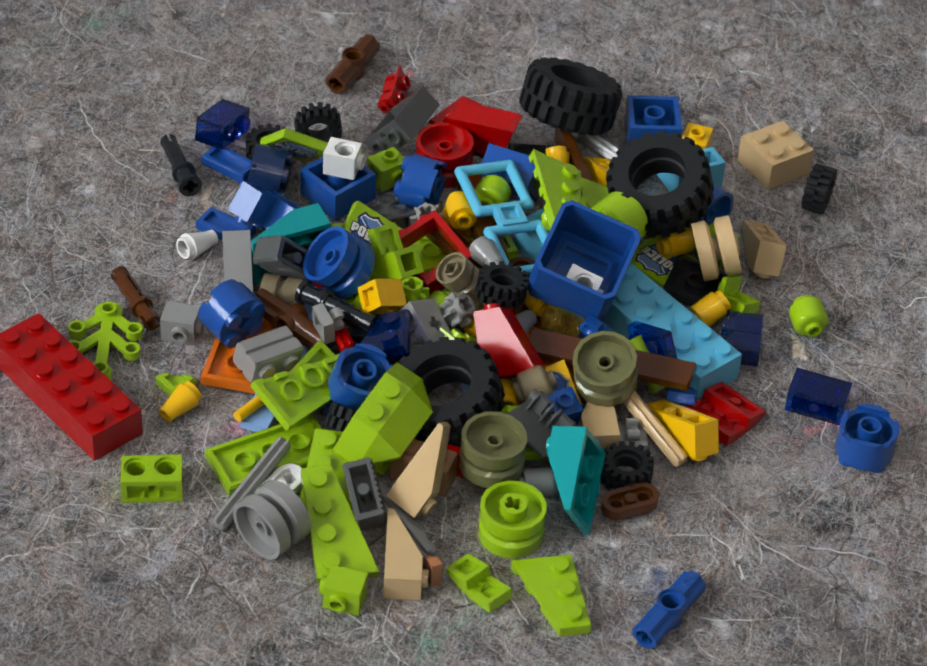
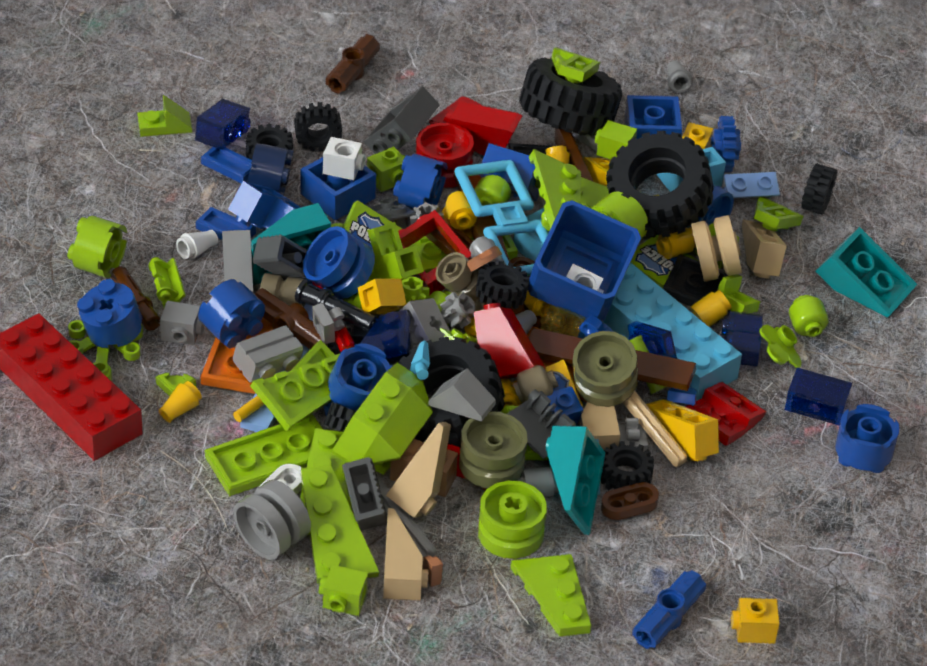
lime brick [120,454,183,503] -> none
black pin [160,134,202,196] -> none
light grey axle [212,437,291,531] -> none
lime tile [260,128,328,163] -> none
red hinge [378,65,411,113] -> none
lime slope [445,553,513,613] -> none
tan brick [737,121,814,190] -> none
none -> lime brick [67,215,127,278]
none -> blue brick [77,279,143,348]
none -> lime slope [137,95,192,137]
none -> lime hinge [148,257,186,308]
none -> medium azure bar [410,340,430,380]
none -> light grey slope [428,368,496,421]
none -> nougat tile [466,246,502,272]
none -> lime wing [551,47,600,83]
none -> lime brick [595,120,637,159]
none -> light grey cone [667,60,692,92]
none -> blue gear [711,116,741,173]
none -> light blue hinge [723,172,780,198]
none -> yellow brick [731,598,779,644]
none -> lime wing [754,197,804,231]
none -> lime plate [759,324,801,369]
none -> teal slope [815,227,918,317]

